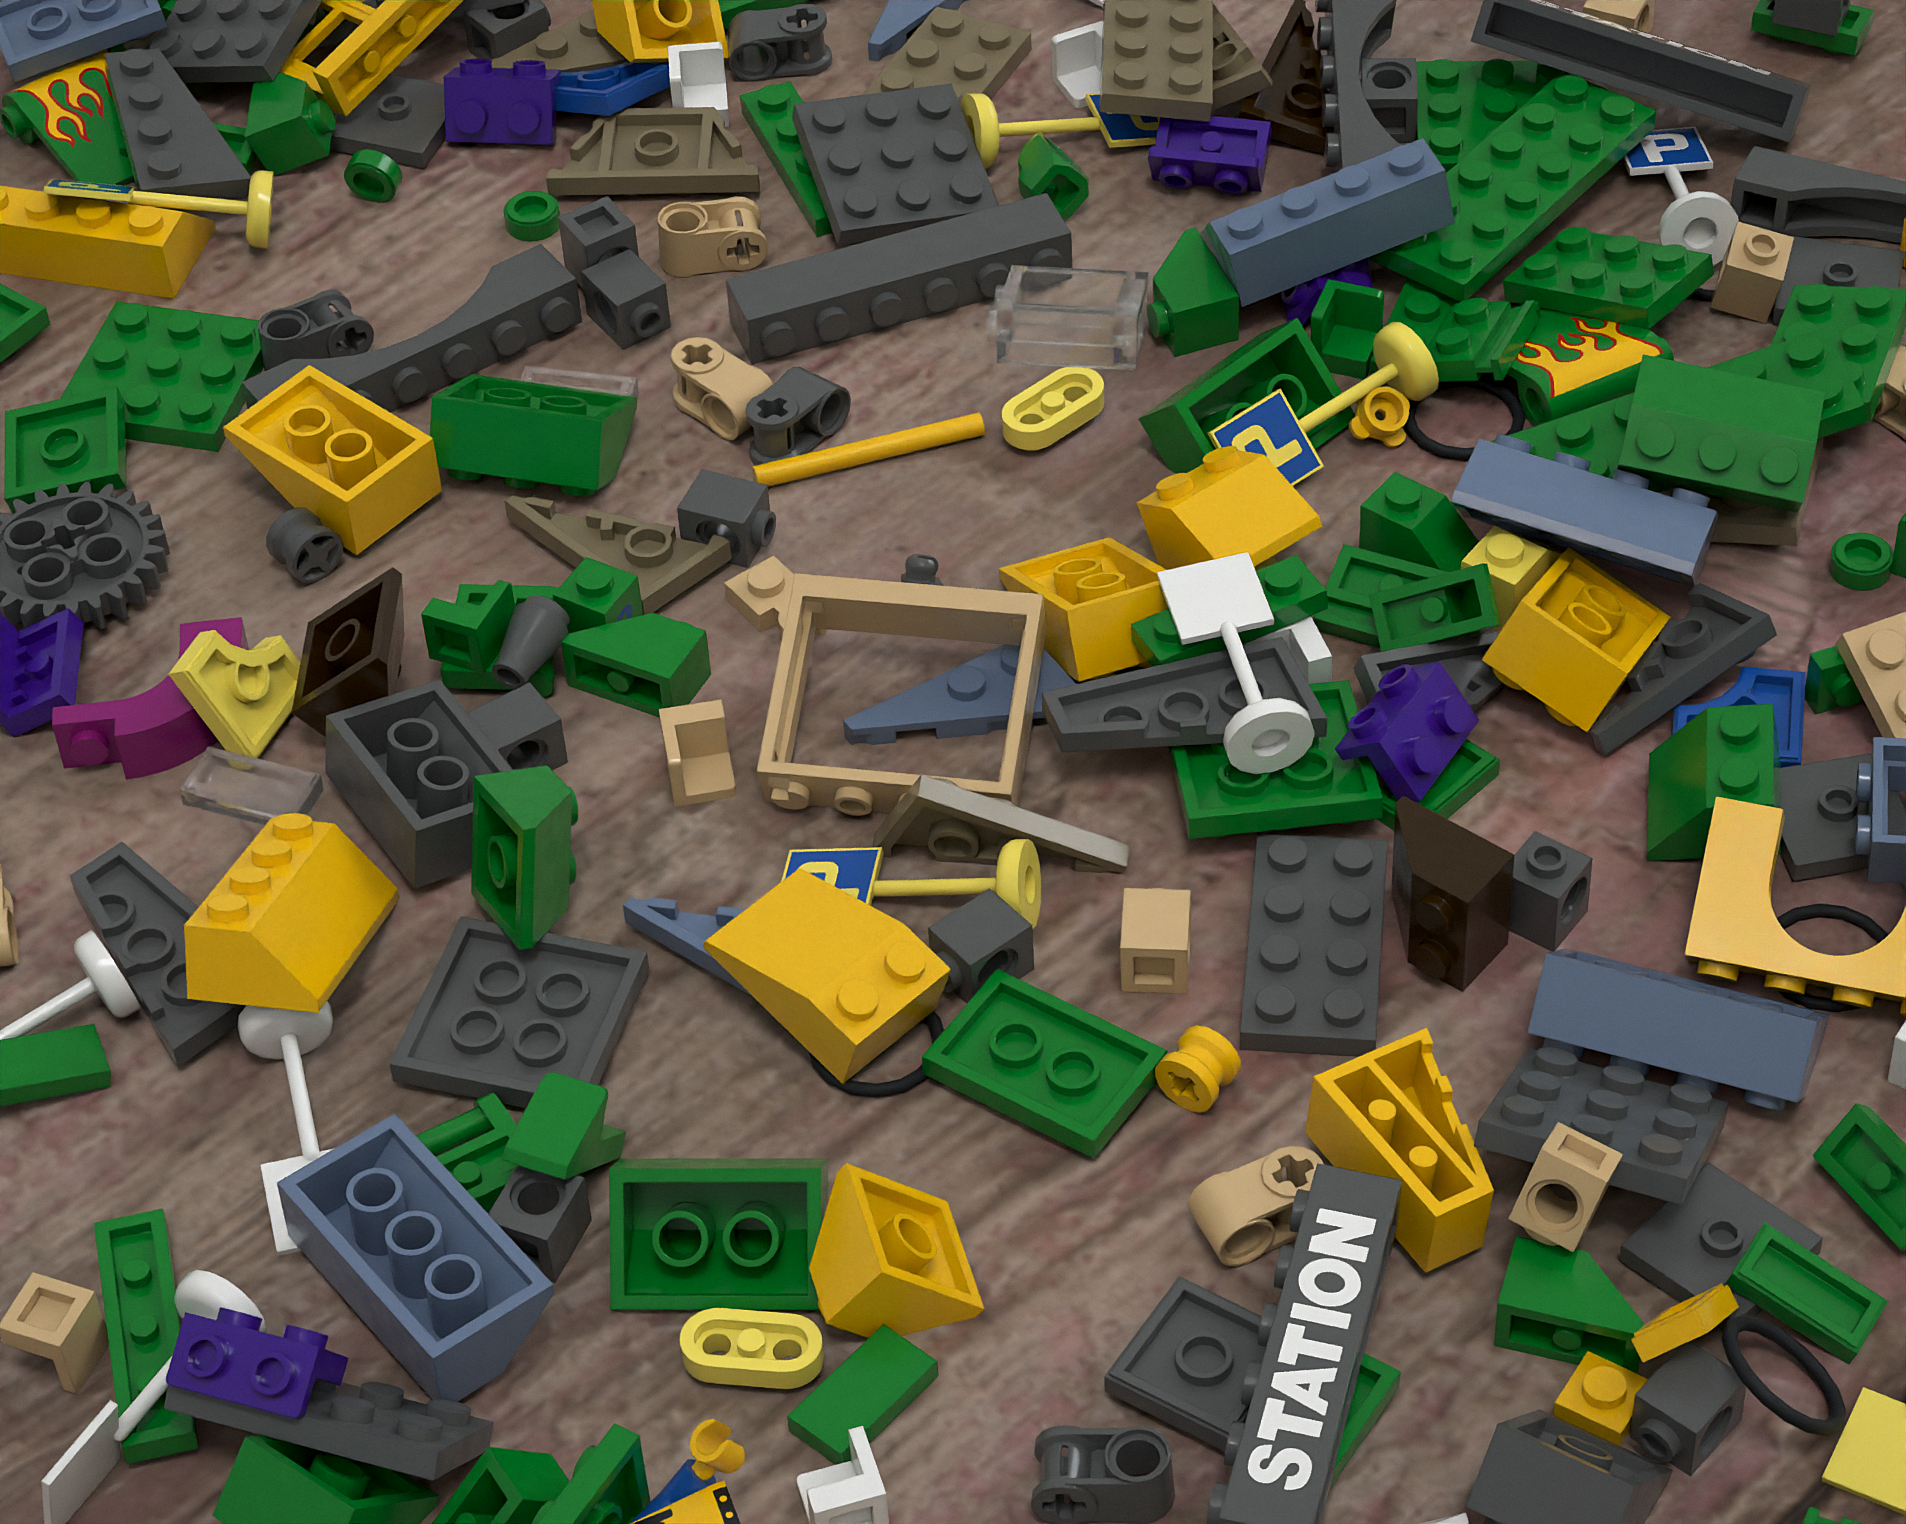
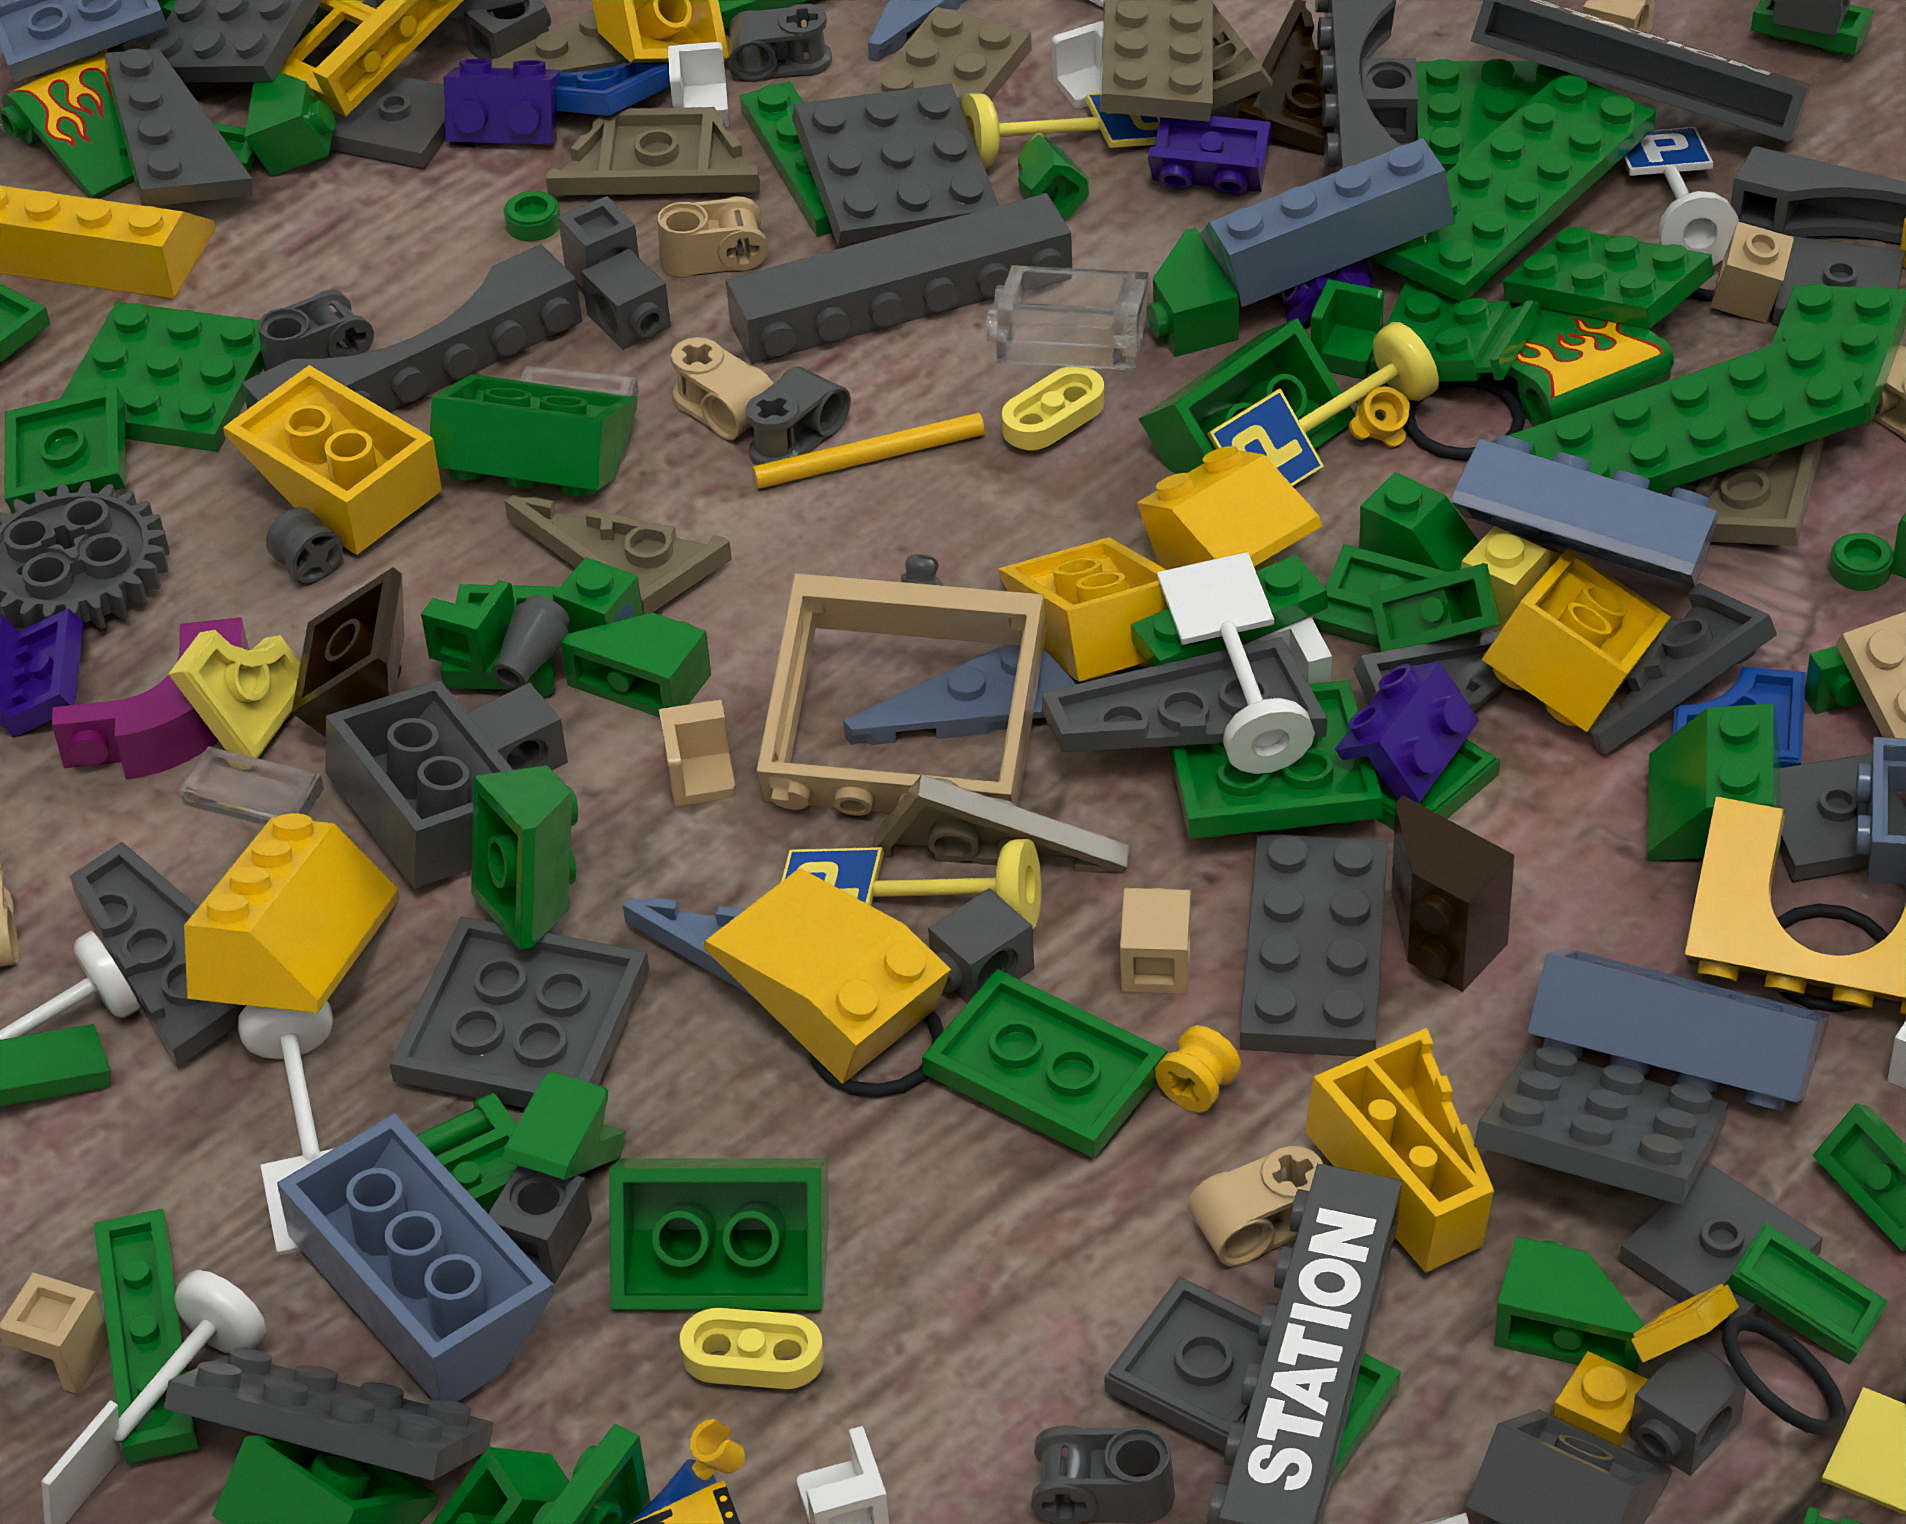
light yellow piece [44,170,274,249] -> none
dark purple bracket [166,1307,349,1420] -> none
green tile [344,149,402,203] -> none
dark grey brick [677,469,776,568] -> none
tan plate [724,556,826,641] -> none
green tile [787,1324,939,1465] -> none
yellow slope [809,1163,984,1338] -> none
tan brick [1508,1122,1623,1252] -> none
dark grey brick [1509,831,1593,952] -> none
green slope [1617,355,1825,513] -> none

